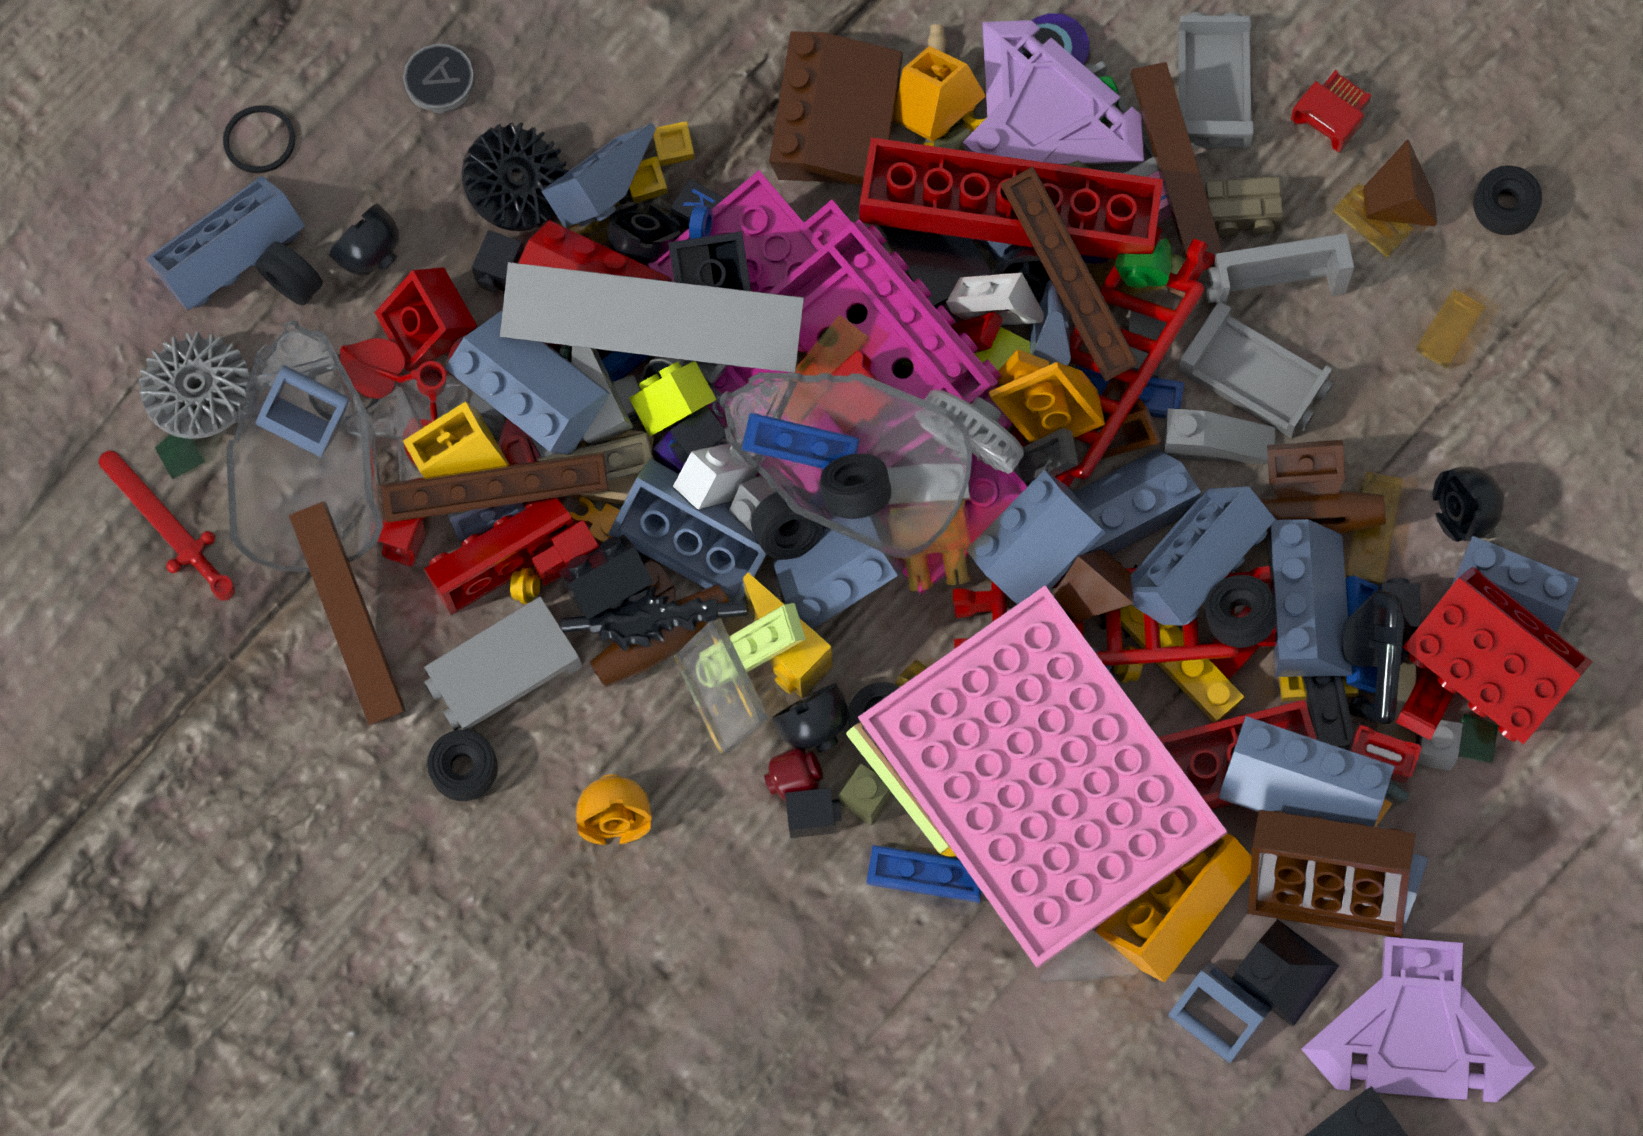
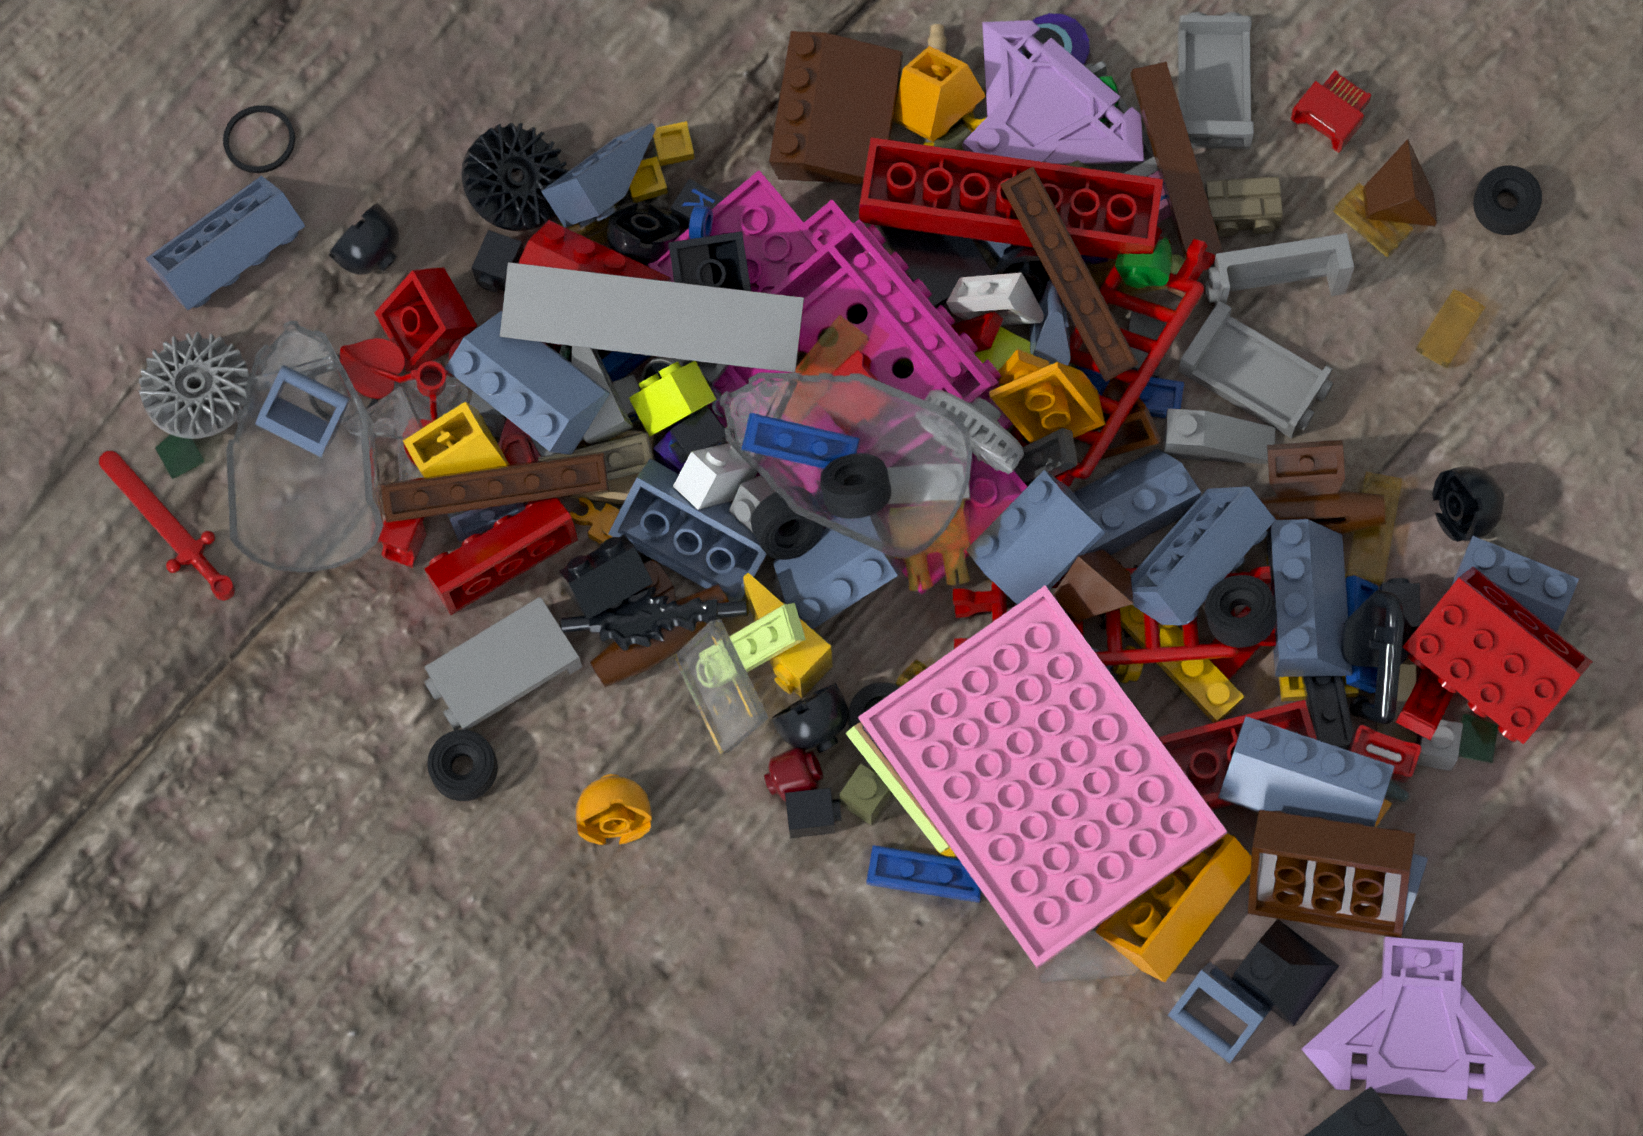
black tyre [255,241,323,306] -> none
reddish brown tile [288,501,406,725] -> none
black tile [403,44,475,113] -> none
yellow plate [510,568,540,605] -> none
red piece [531,519,599,586] -> none

